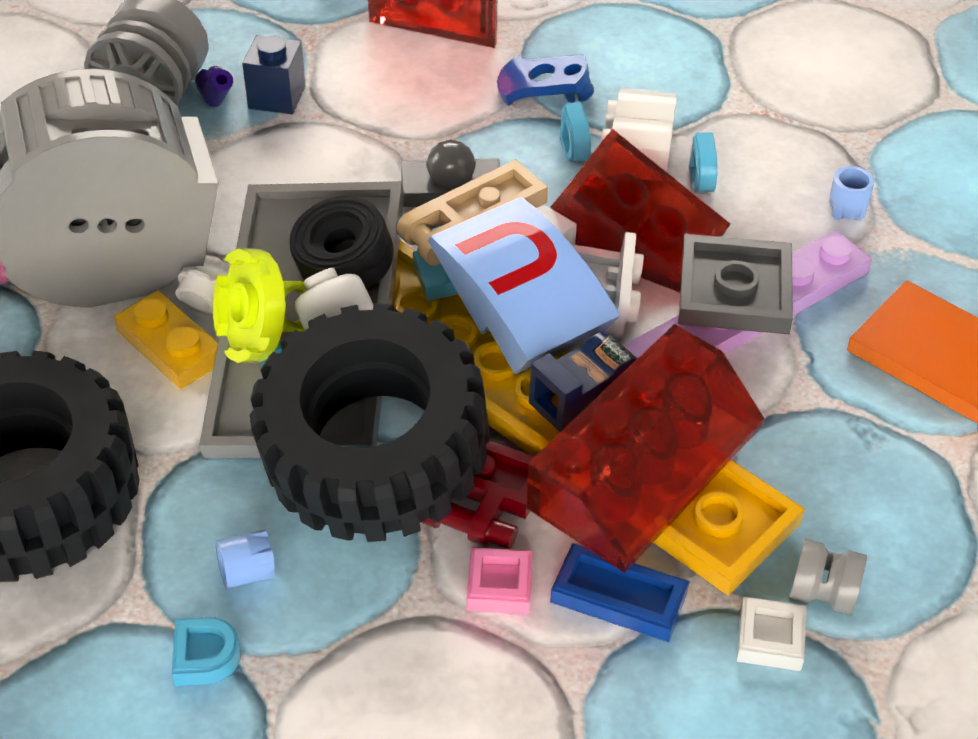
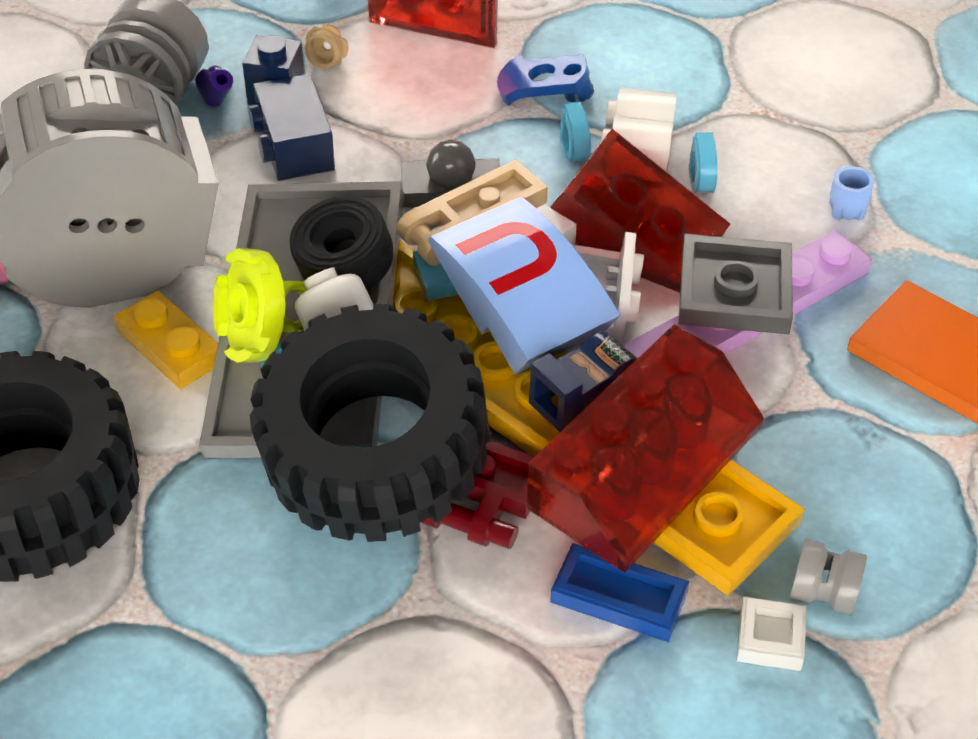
medium azure tile [172,617,241,686] -> none
white plate [175,266,219,314] -> none
light blue hose [215,530,275,589] -> none
bright pink tile [467,547,533,615] -> none
none -> brick [248,74,335,181]
none -> tan plate [304,24,349,69]

